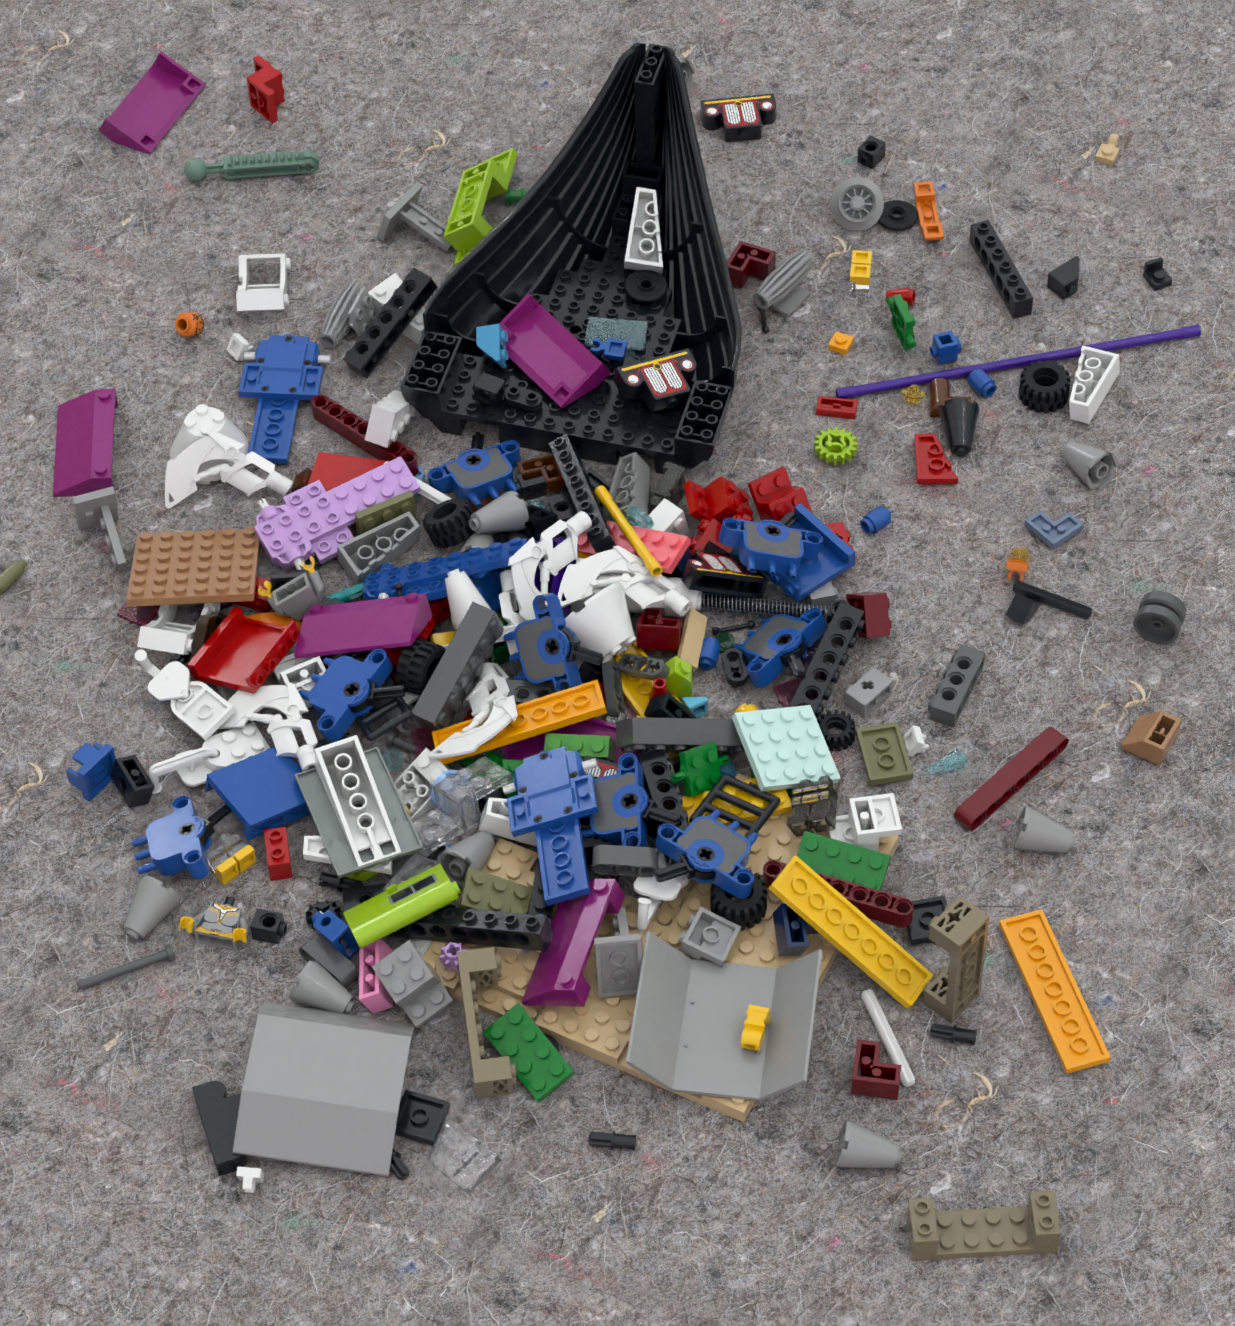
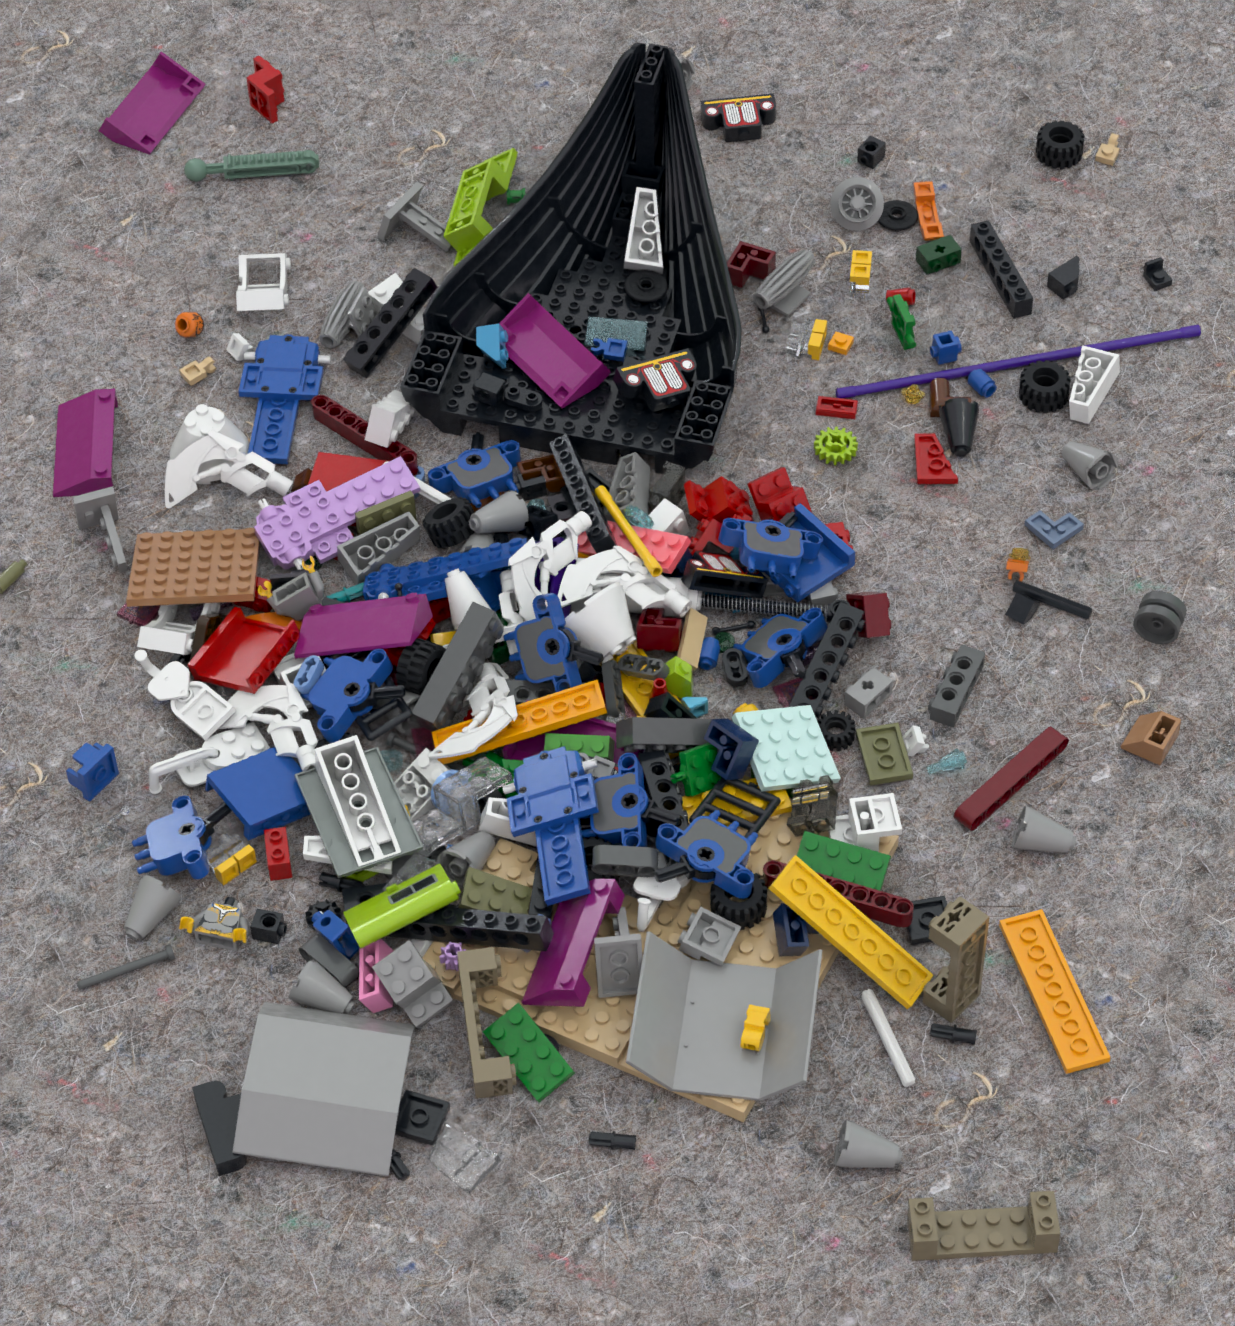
black brick [110,755,155,808] -> none
white tile [236,1167,265,1193] -> none
dark red brick [851,1039,901,1100] -> none
blue brick [860,506,891,534] -> none
none -> tan plate [179,357,216,386]
none -> medium blue beam [294,655,324,694]
none -> light grey plate [579,753,616,778]
none -> dark blue brick [704,718,759,780]
none -> hips [786,317,827,361]
none -> dark green brick [916,235,962,275]
none -> black tyre [1036,120,1085,169]

